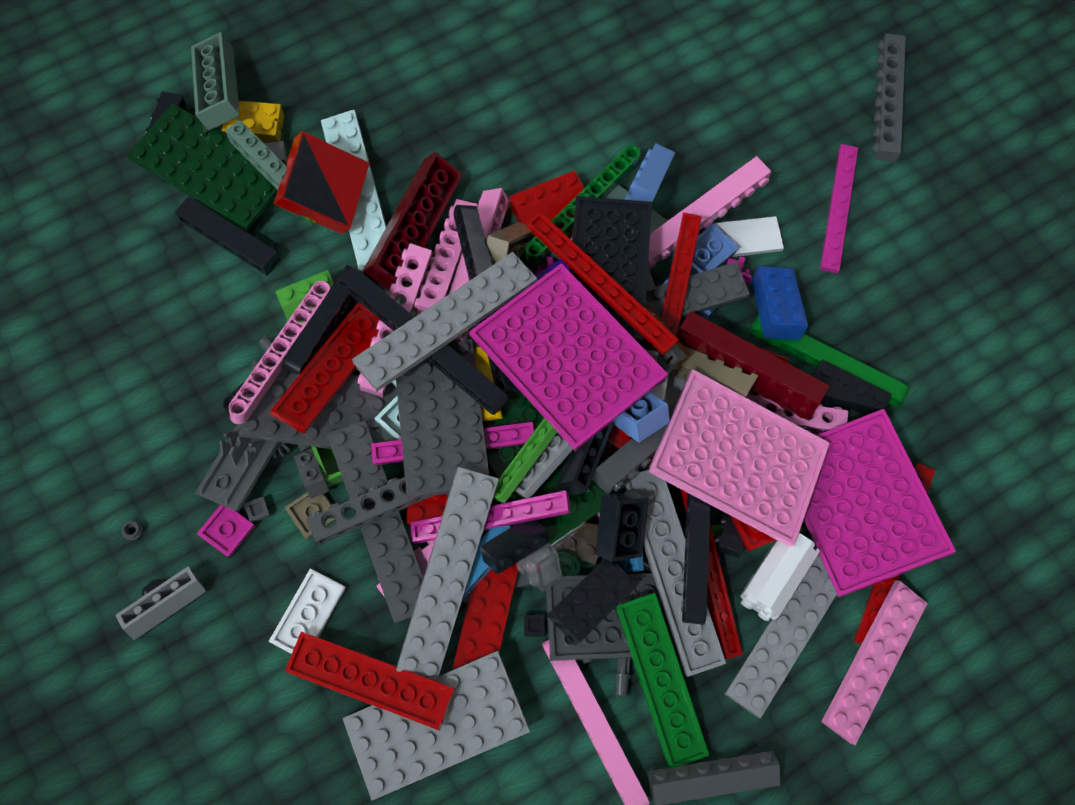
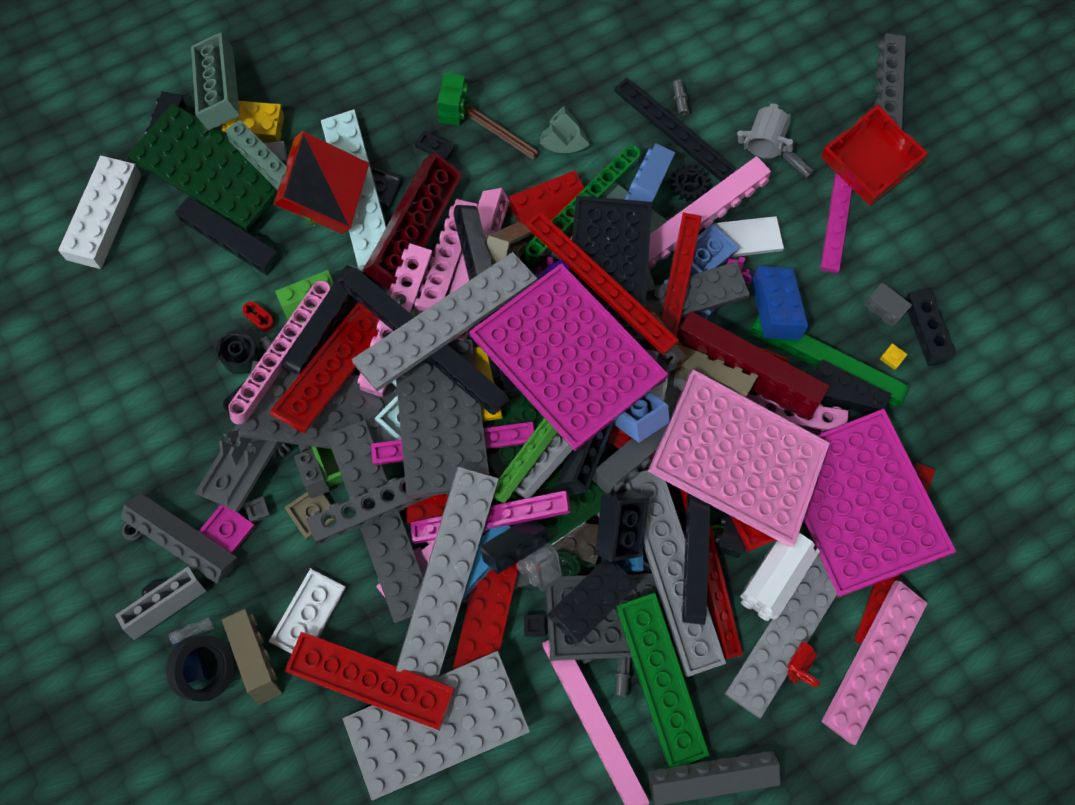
none -> white brick [58,155,141,269]
none -> dark grey brick [121,493,237,584]
none -> black tyre [166,635,234,702]
none -> clear pin [169,617,214,645]
none -> dark blue brick [173,642,210,687]
none -> black brick [216,330,260,374]
none -> dark tan wedge [222,609,283,705]
none -> red beam [242,301,274,332]
none -> black tile [370,166,403,209]
none -> black plate [415,130,455,161]
none -> green brick [437,73,469,126]
none -> reddish brown axle [465,106,539,159]
none -> sand green brick [540,106,589,153]
none -> black plate [614,77,746,200]
none -> black gear [670,164,710,202]
none -> dark grey pin [672,80,689,116]
none -> light grey container [737,103,793,158]
none -> dark grey axle [782,151,814,179]
none -> red piece [787,642,820,687]
none -> red tile [821,104,928,206]
none -> dark grey brick [864,282,912,327]
none -> yellow plate [880,343,908,370]
none -> black brick [905,288,956,367]

